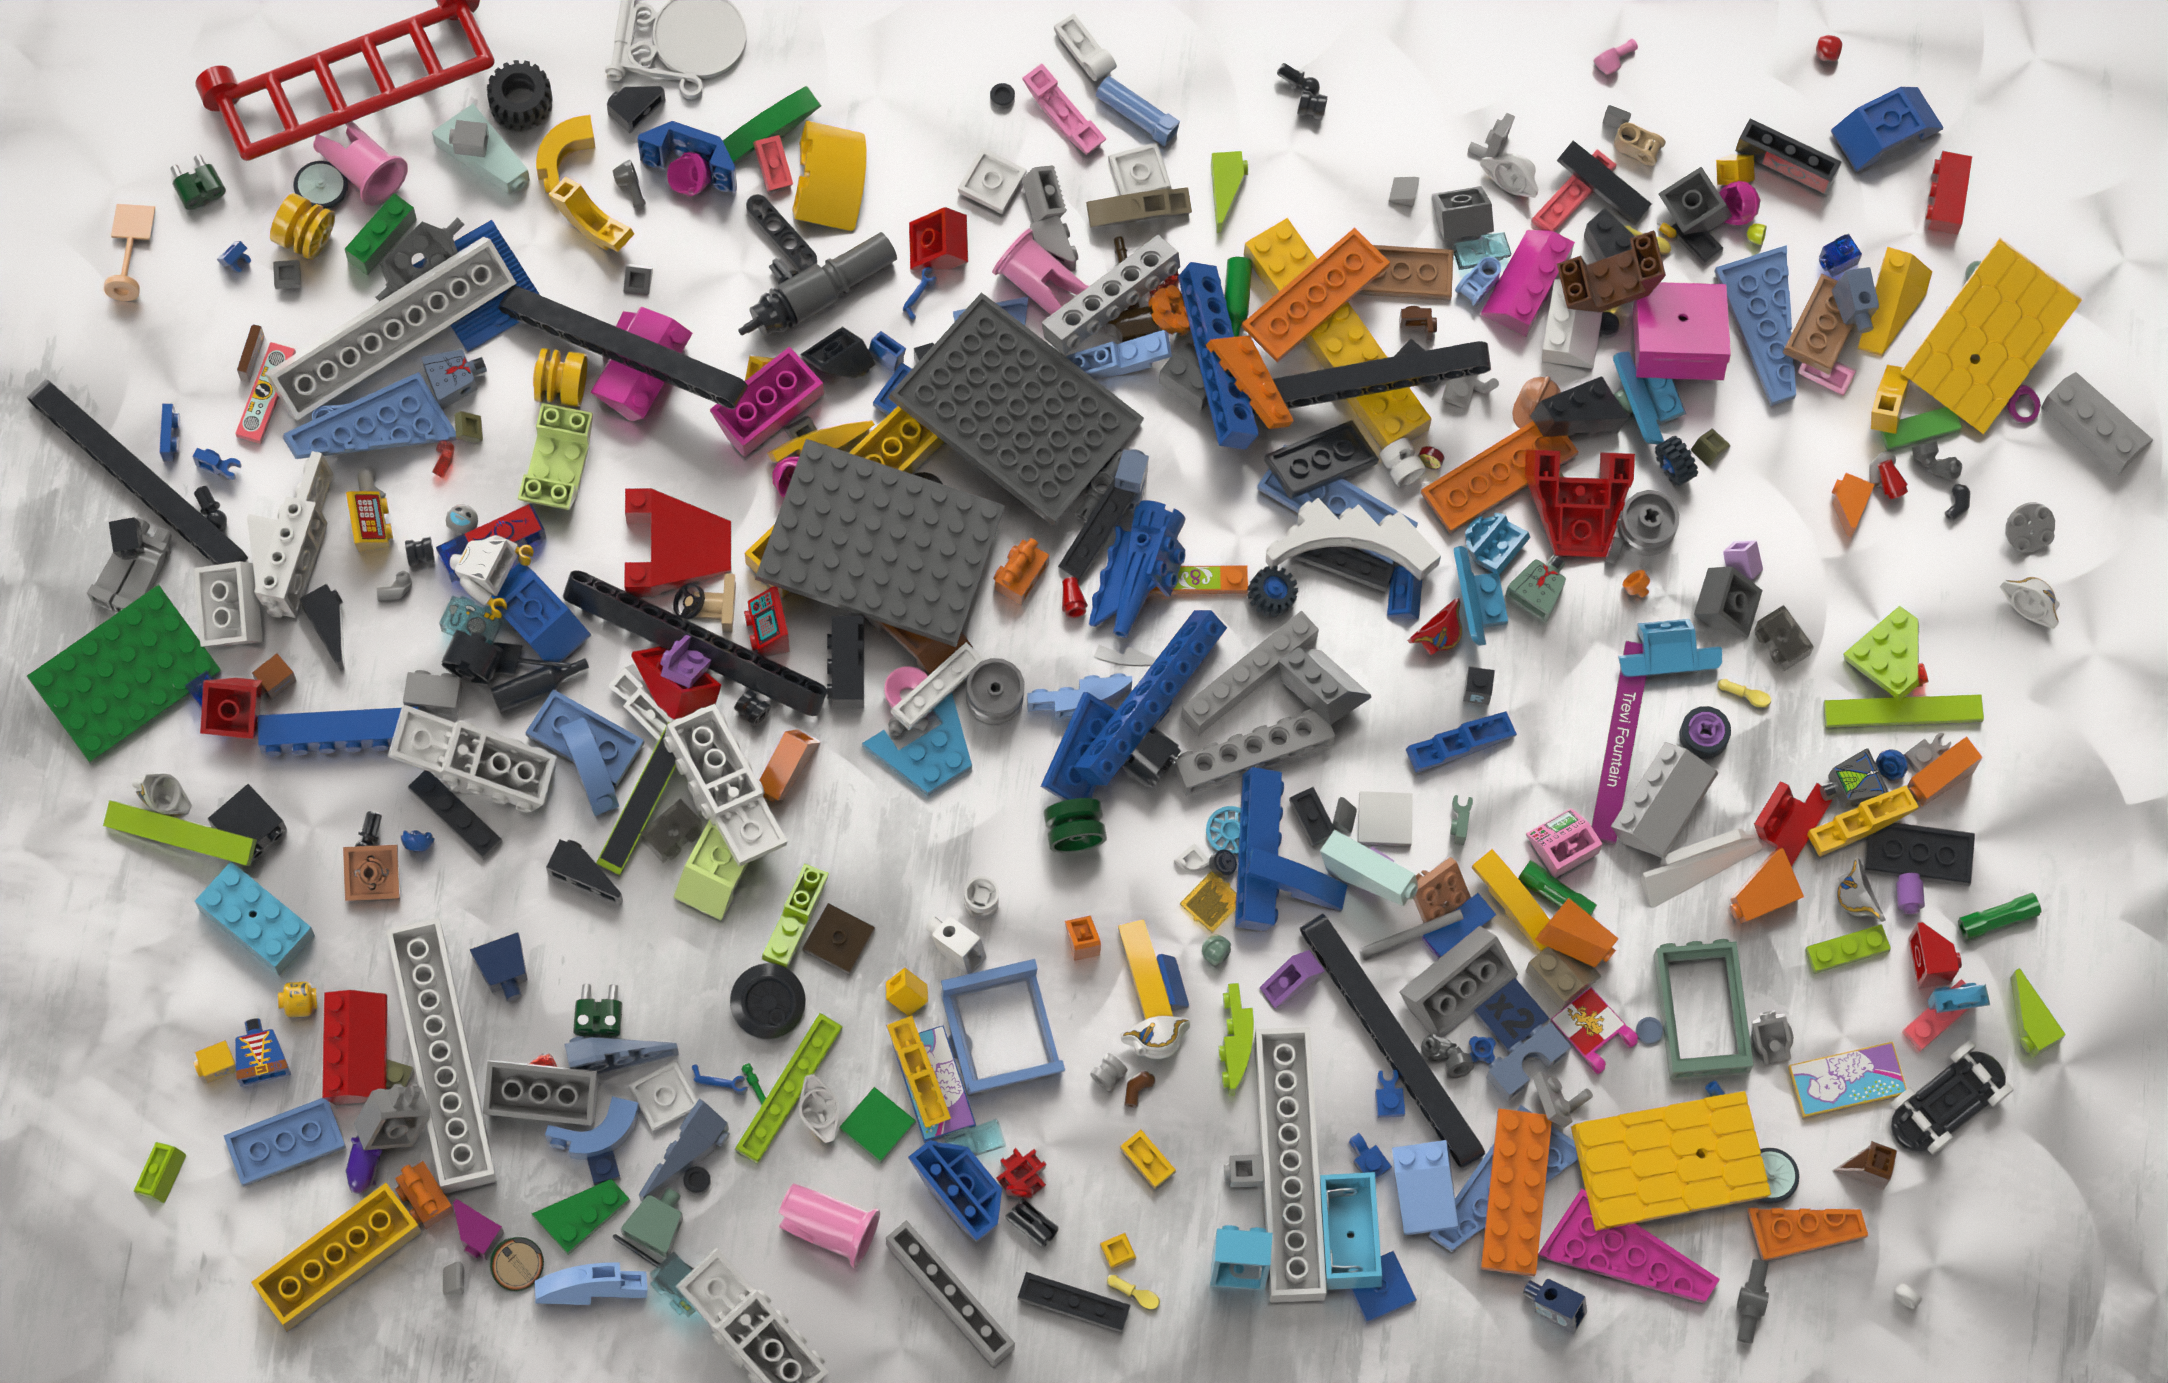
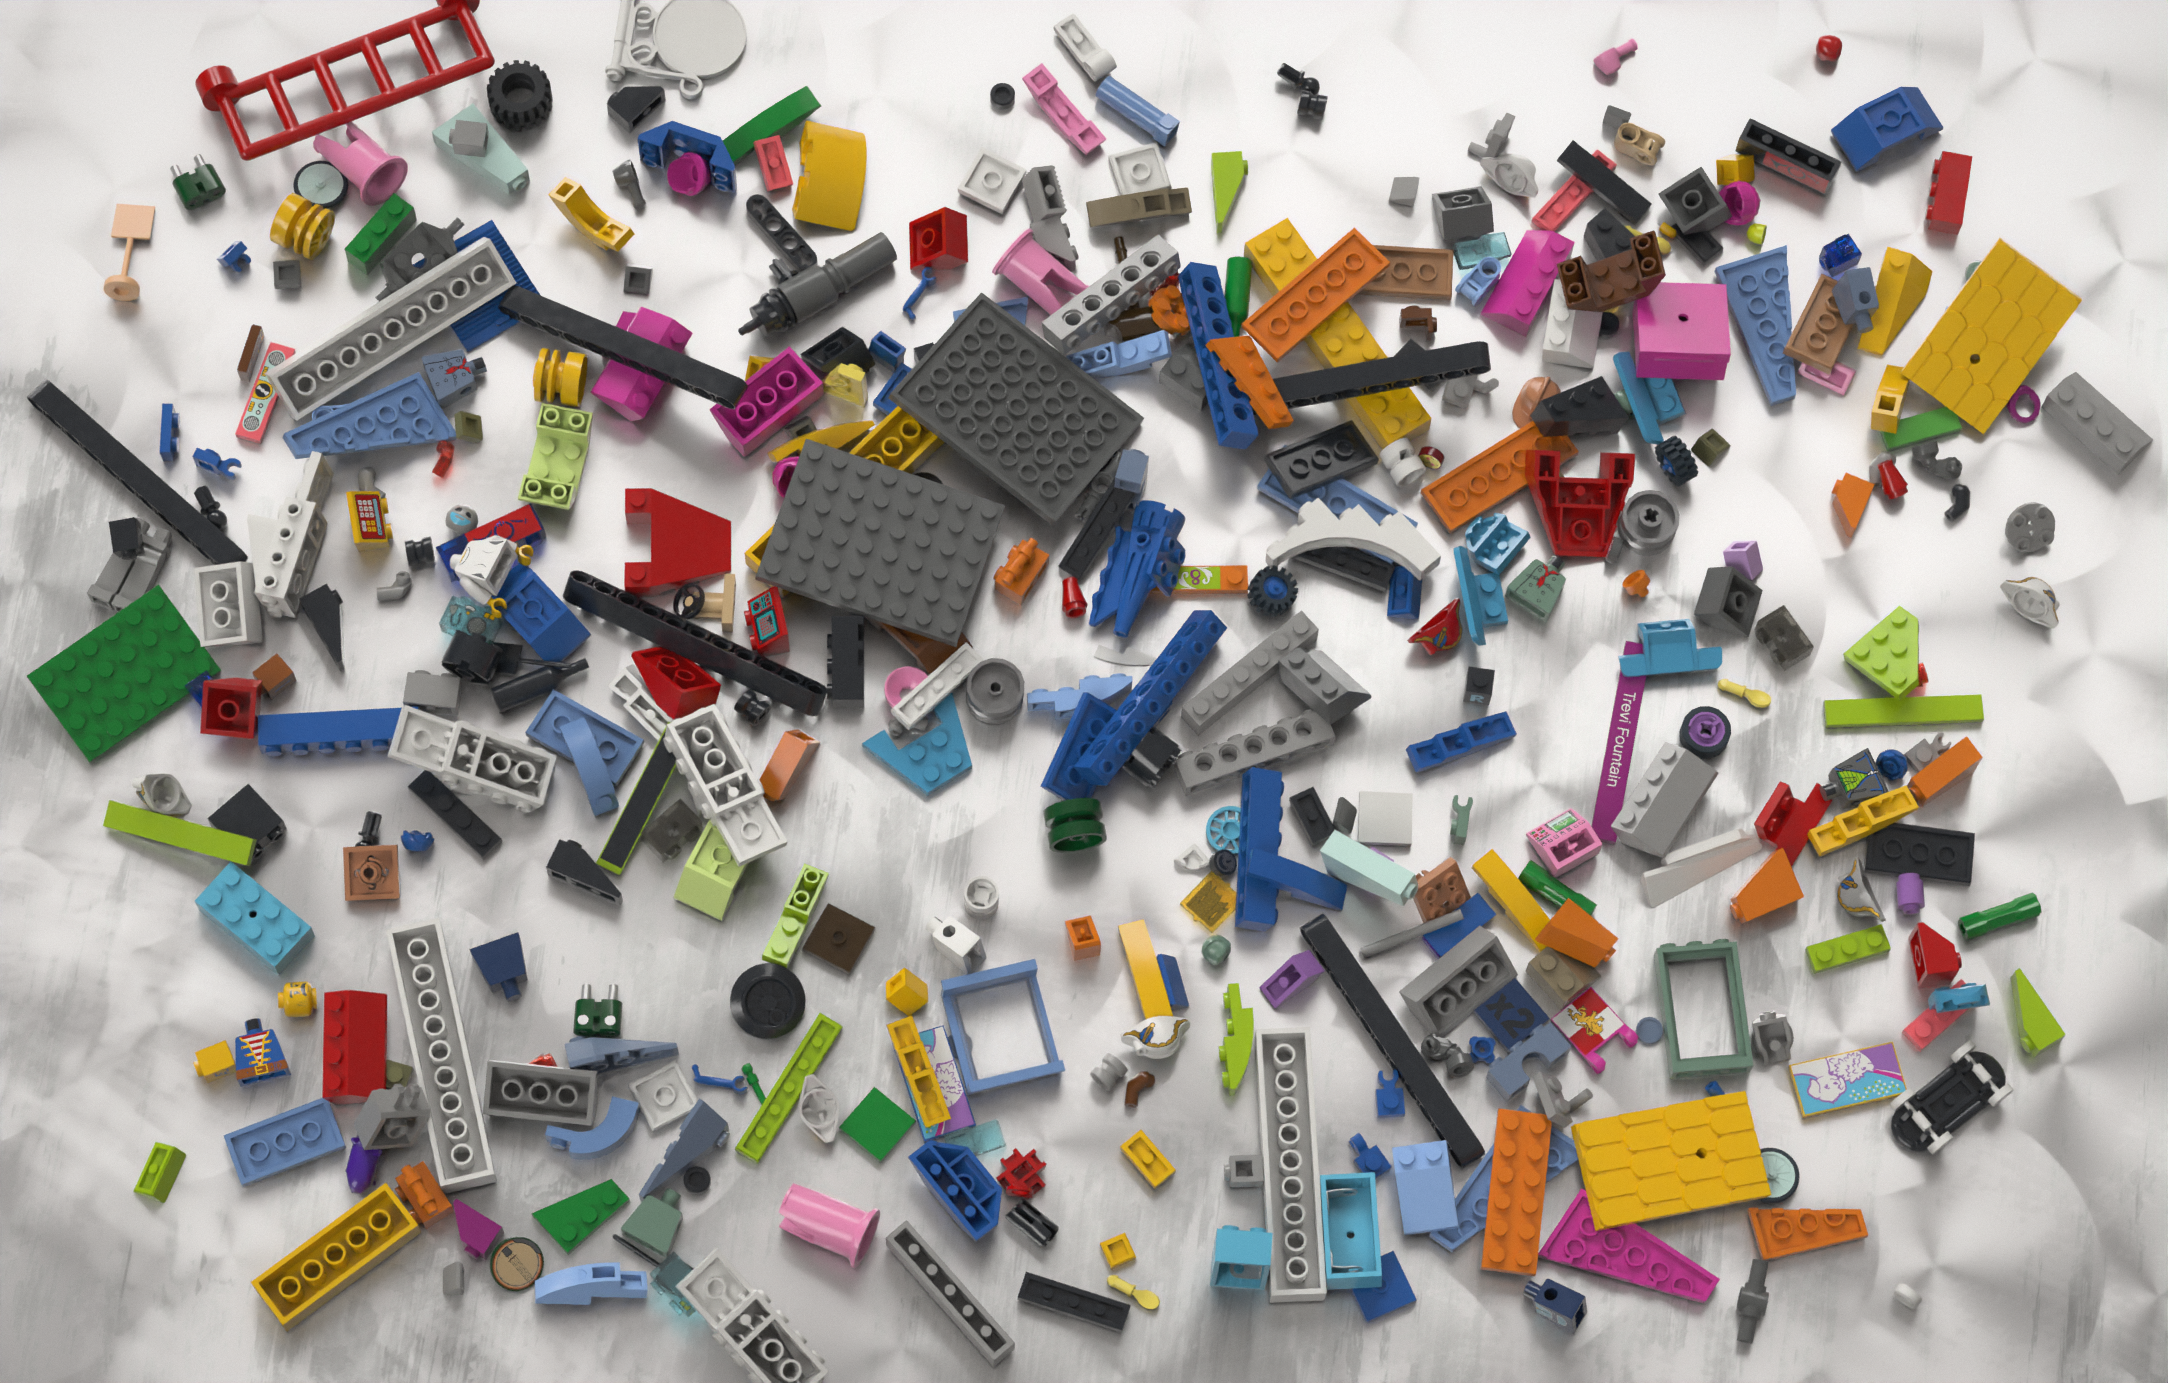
yellow arch [536,115,596,202] -> none
dark blue plate [587,1151,621,1186] -> none
medium lavender bracket [660,635,711,688] -> none
reddish brown slope [1832,1141,1897,1190] -> none
none -> light yellow wing [821,363,868,408]

